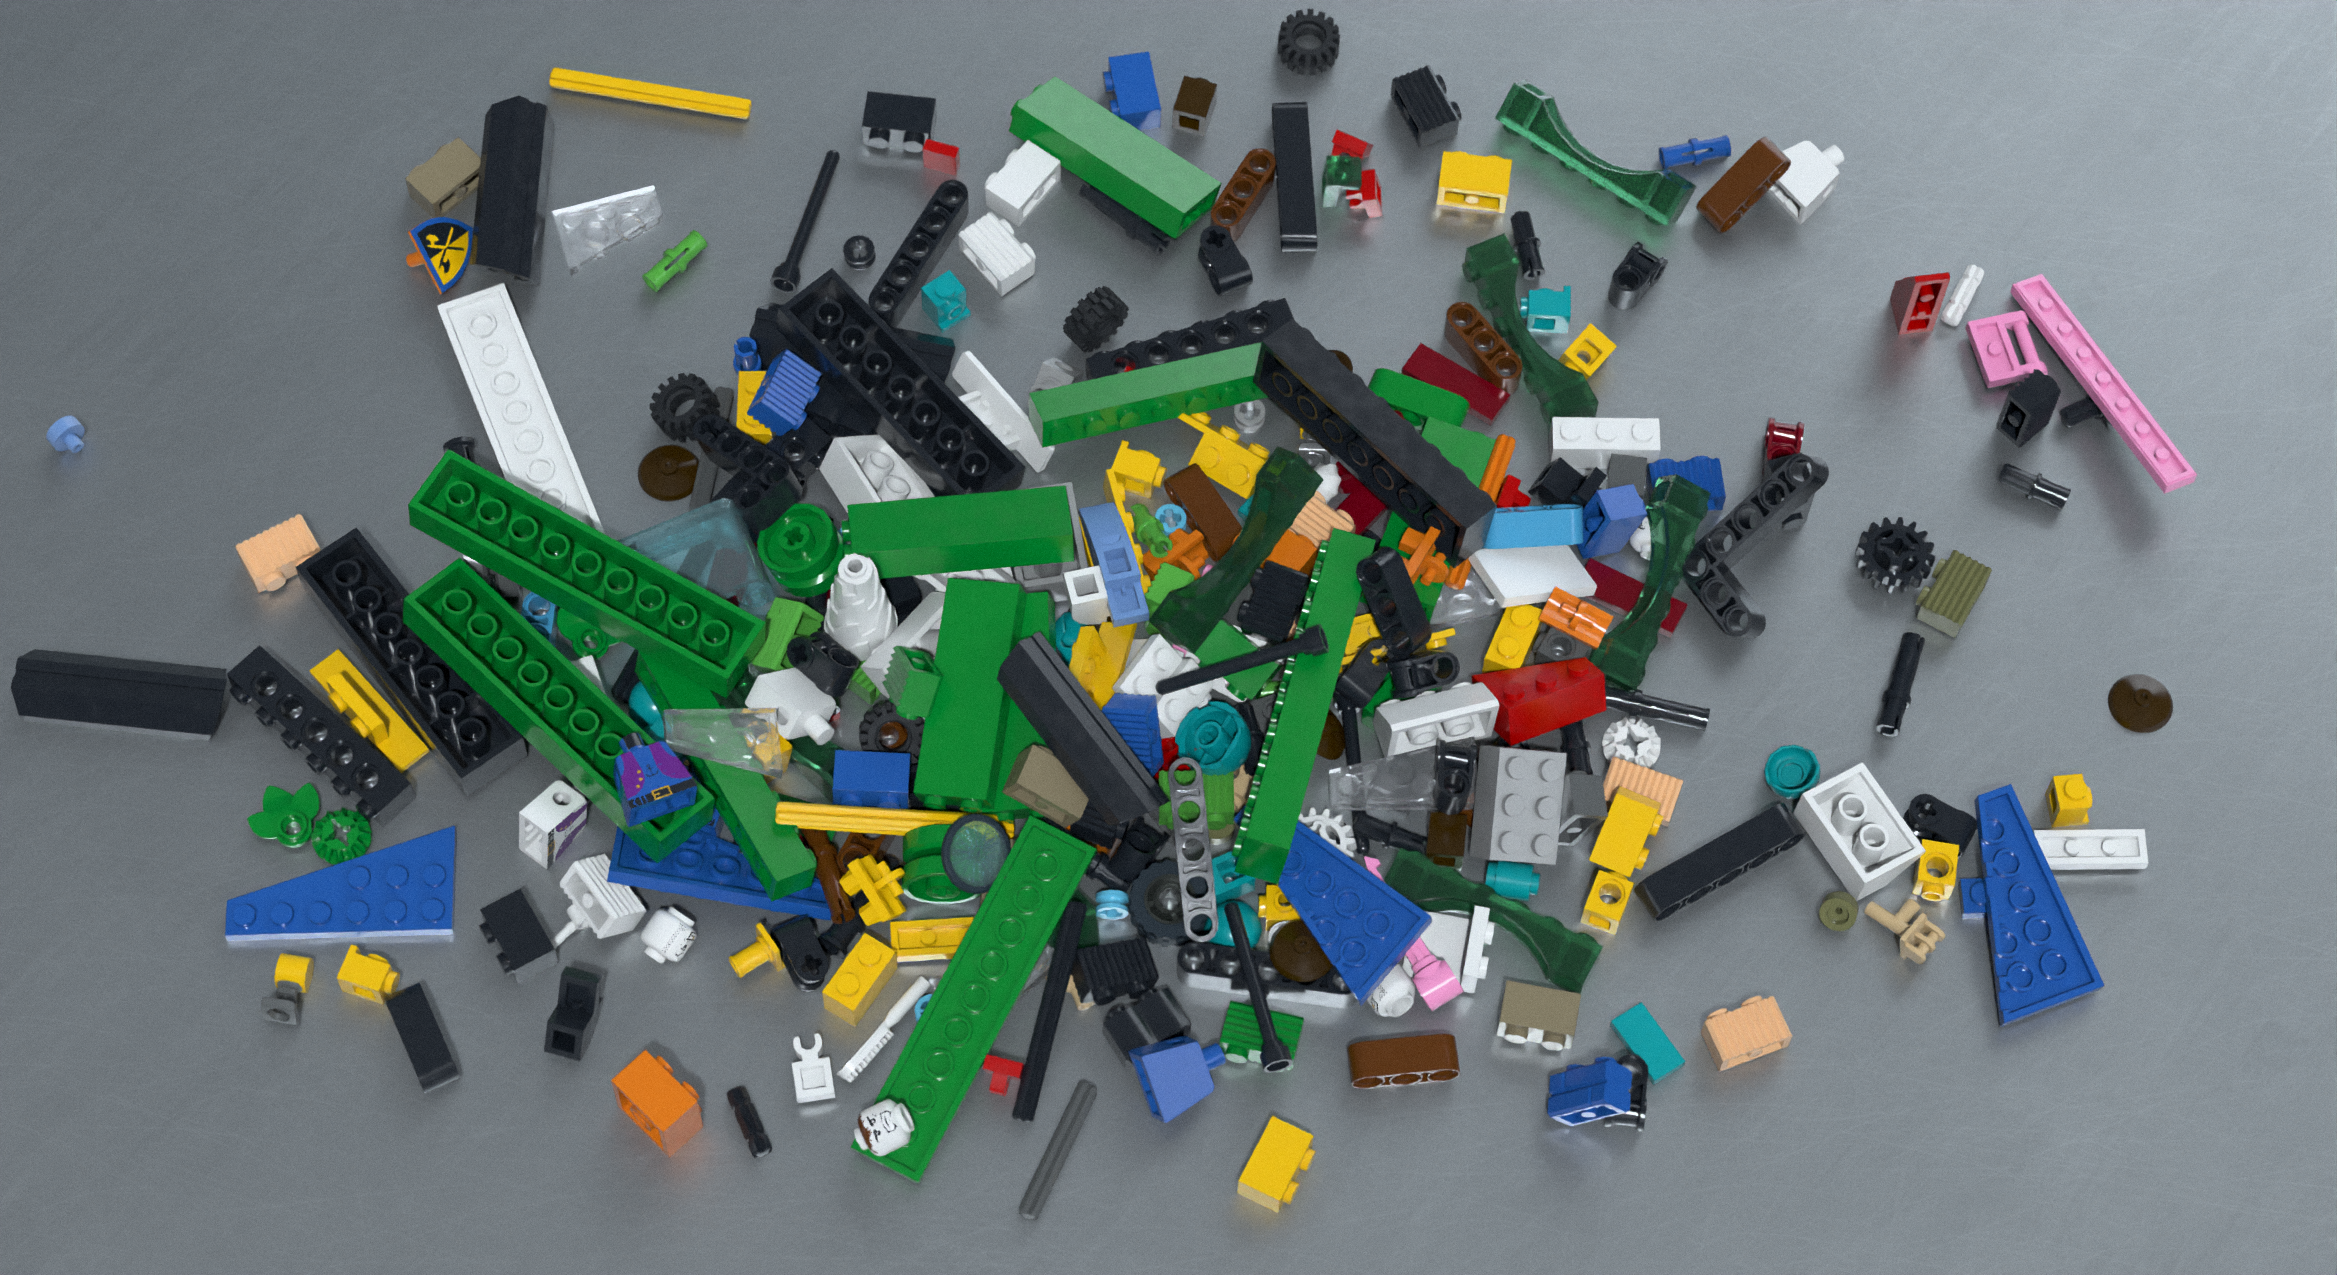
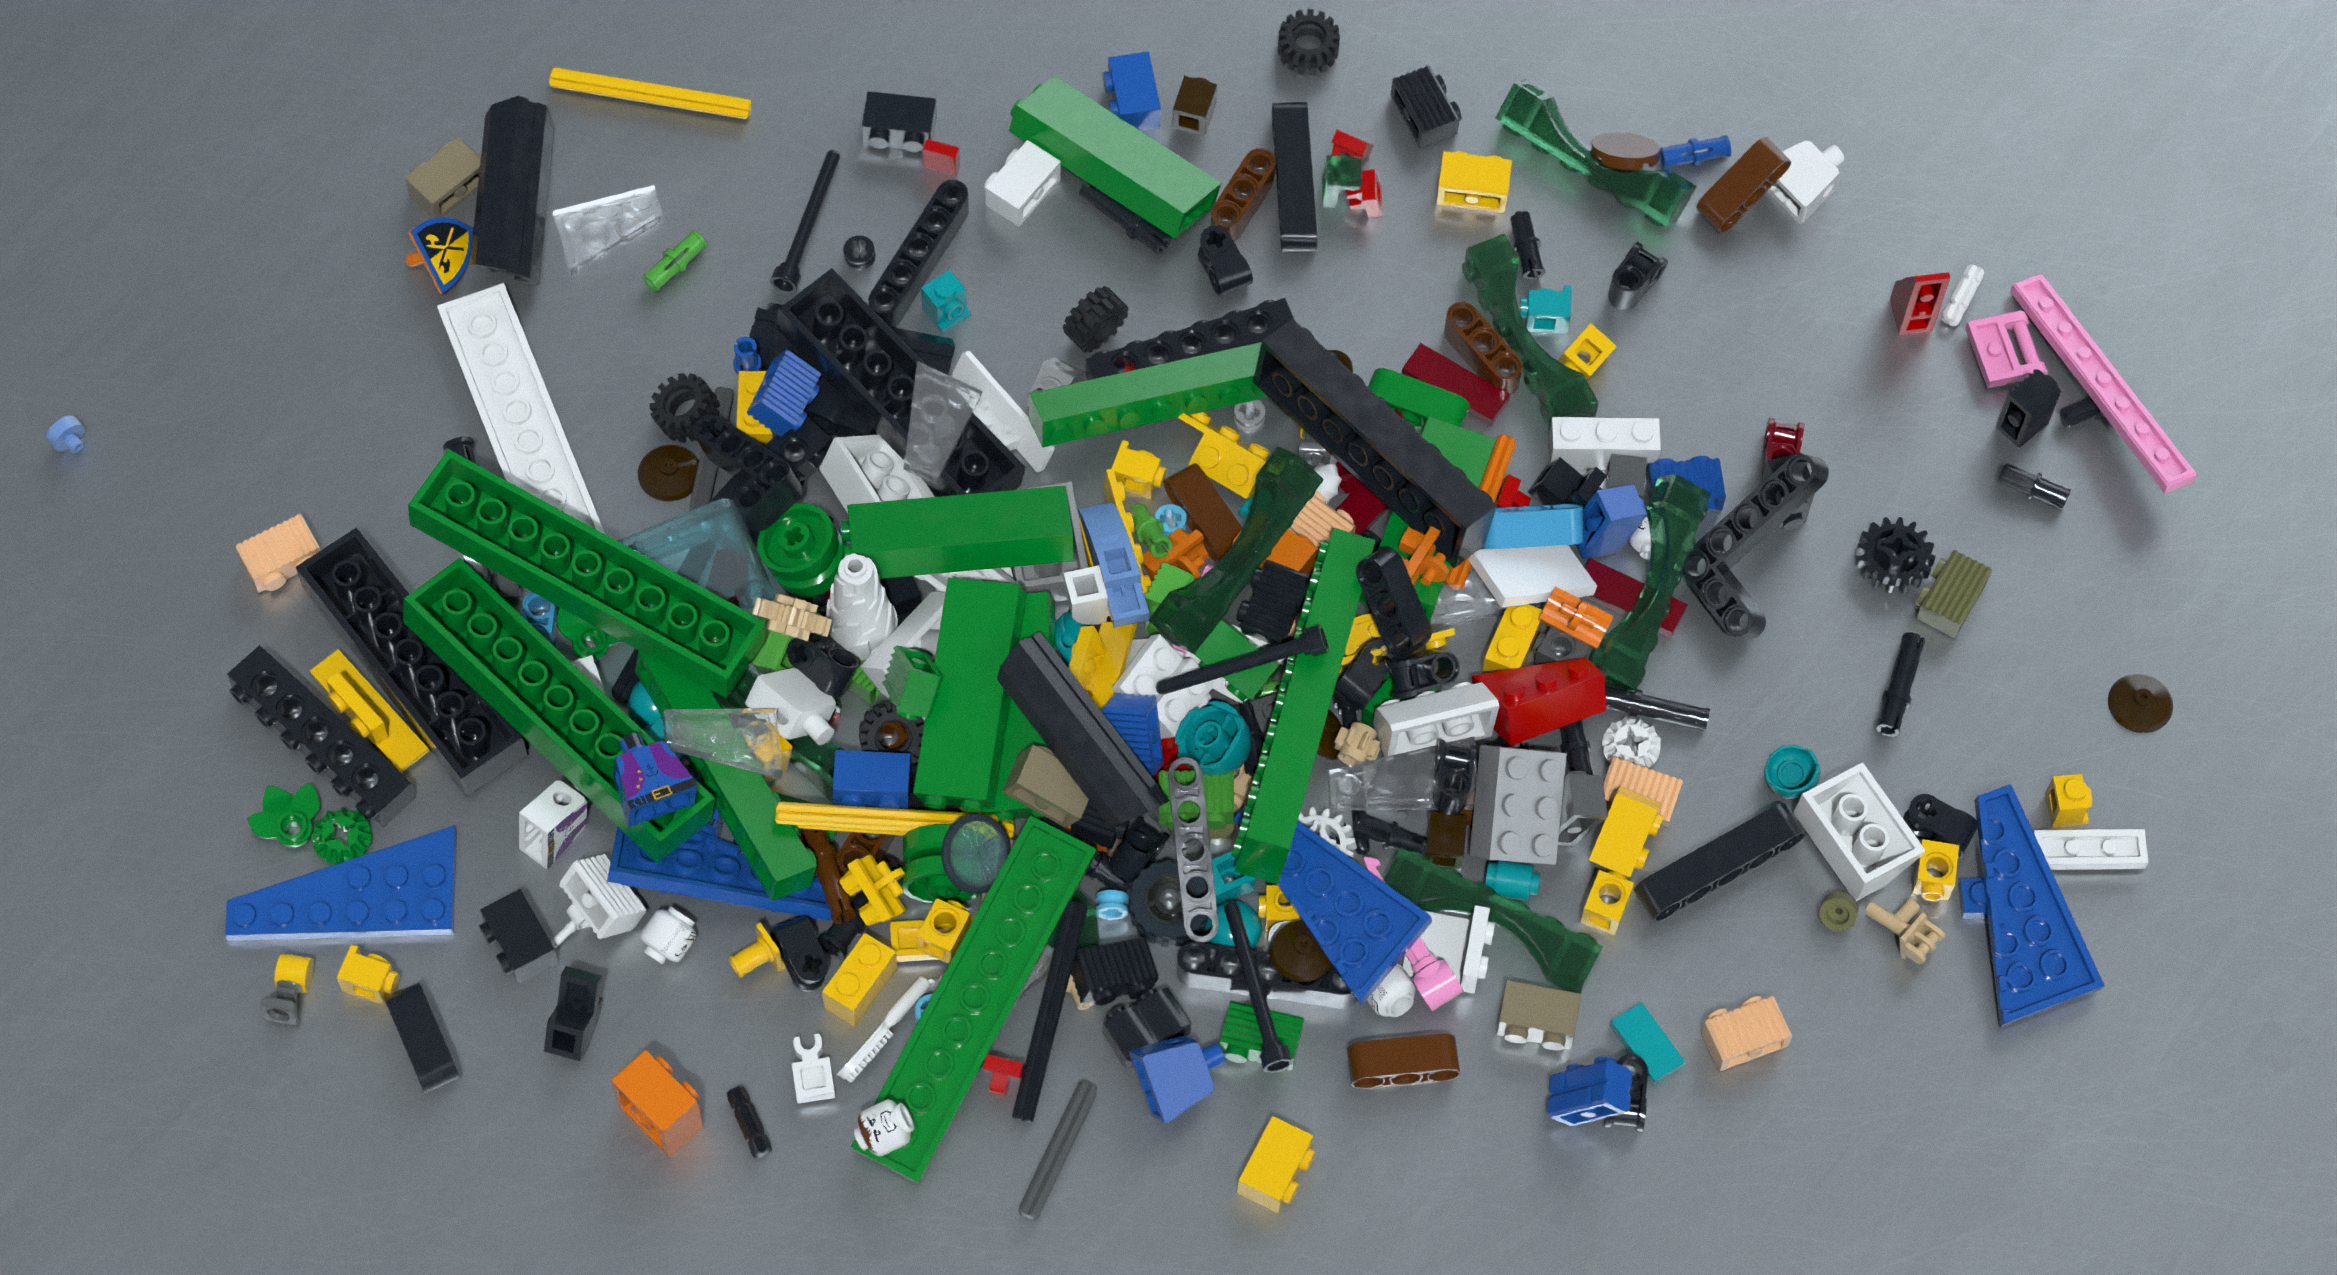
black piece [11,649,227,741] -> none
white brick [958,212,1036,296] -> none
none -> tan gear [751,593,833,641]
none -> clear wing [903,361,983,484]
none -> yellow brick [916,898,971,964]
none -> tan gear [1334,722,1381,768]
none -> tile [1590,133,1660,171]

